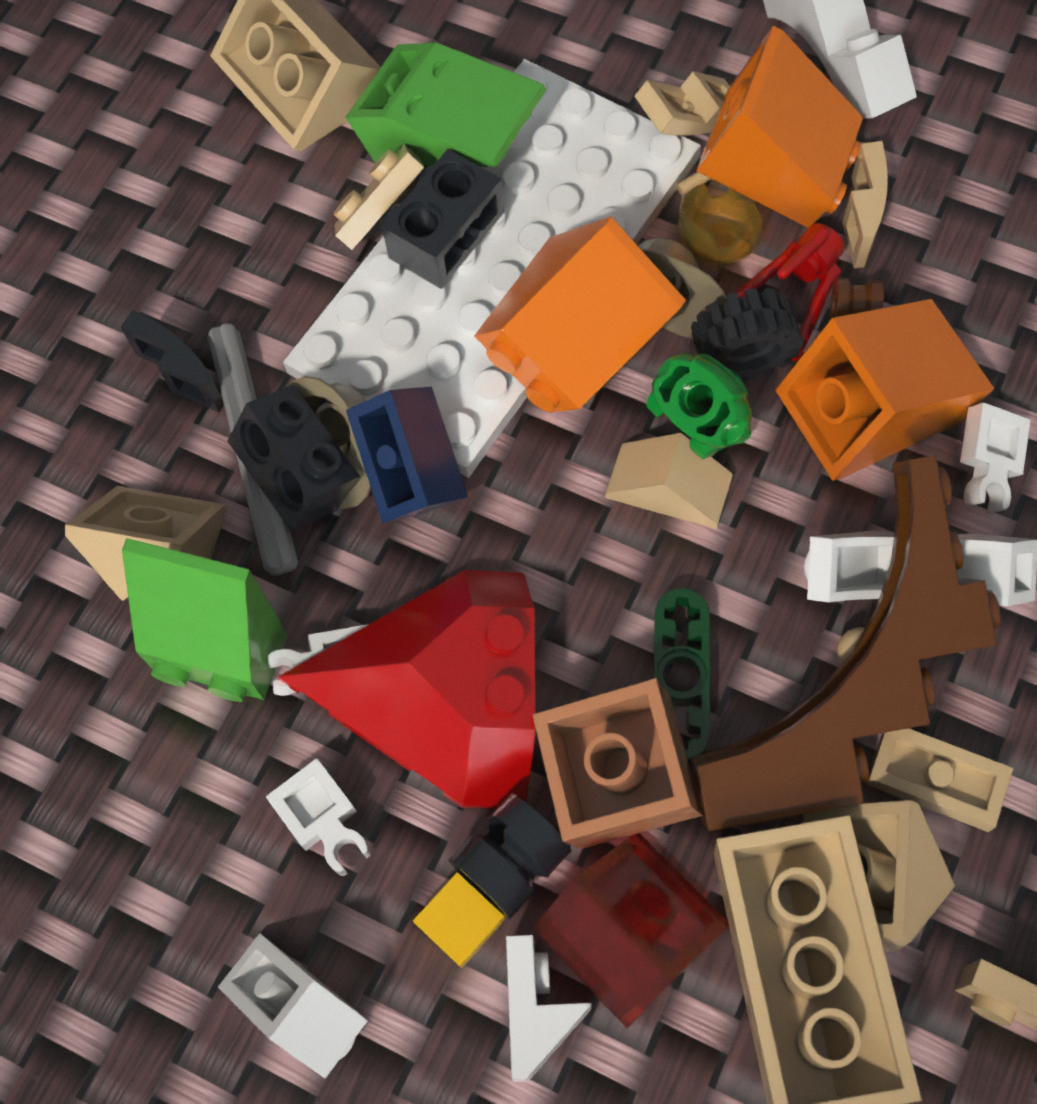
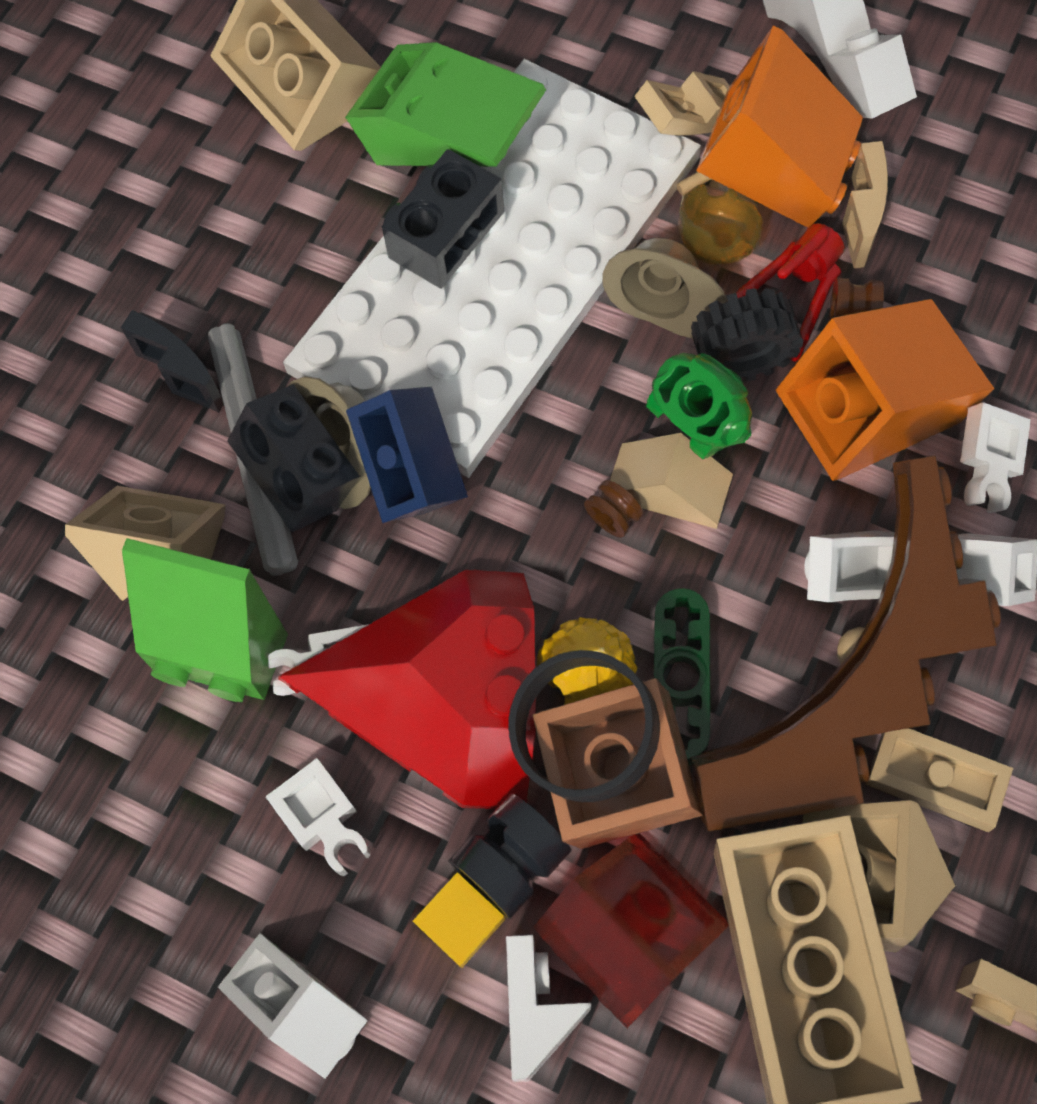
tan plate [334,144,424,250] -> none
orange slope [474,217,686,413] -> none
none -> black tyre [508,650,660,802]
none -> yellow piece [536,617,637,705]
none -> reddish brown bush [584,480,643,538]

